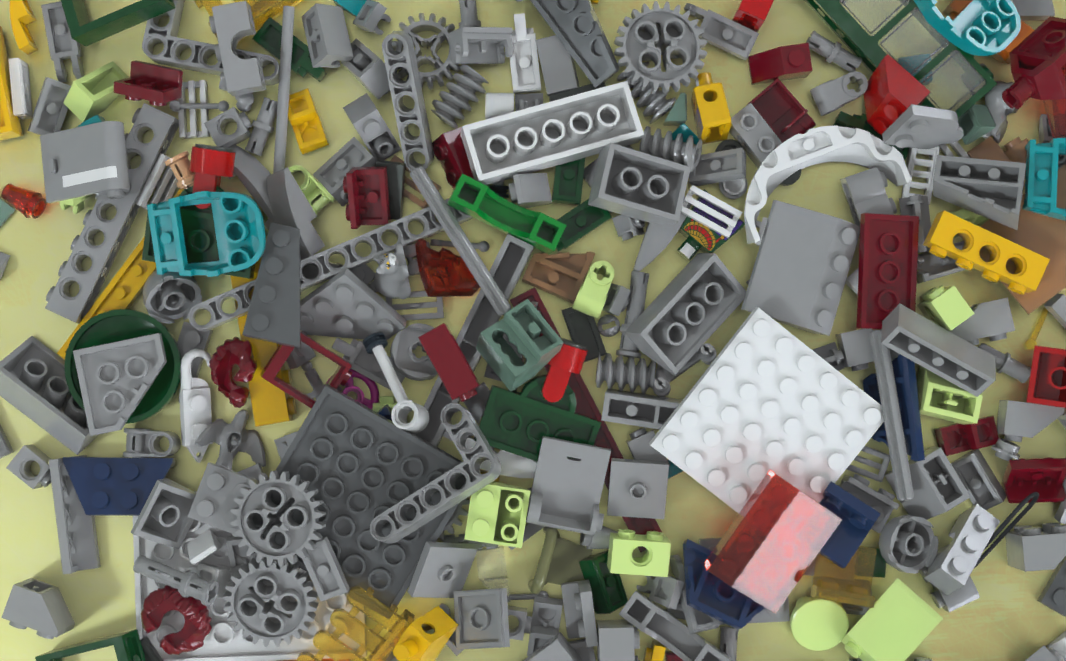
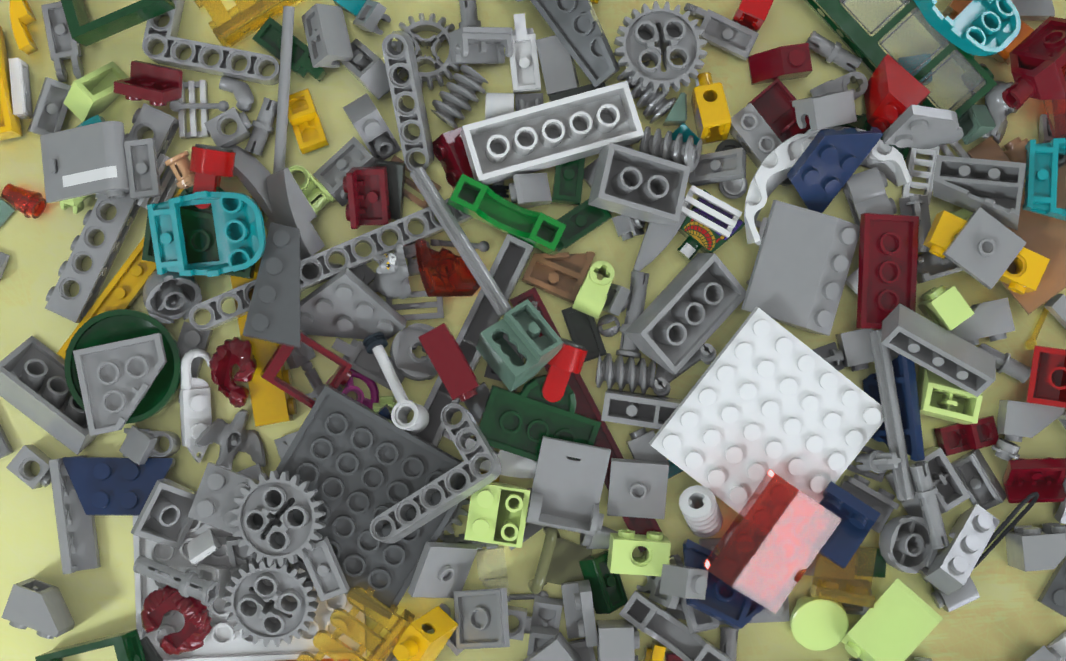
light grey arch [209,1,267,96] -> none
none -> light grey slope [119,425,158,465]
none -> light grey plate [124,138,161,200]
none -> light grey brick [659,564,708,600]
none -> white piece [679,485,723,538]
none -> dark blue wing [787,127,884,213]
none -> light grey hinge [792,90,857,131]
none -> light grey axle [855,450,901,473]
none -> light grey pin [909,461,950,550]
none -> light grey plate [943,207,1027,289]

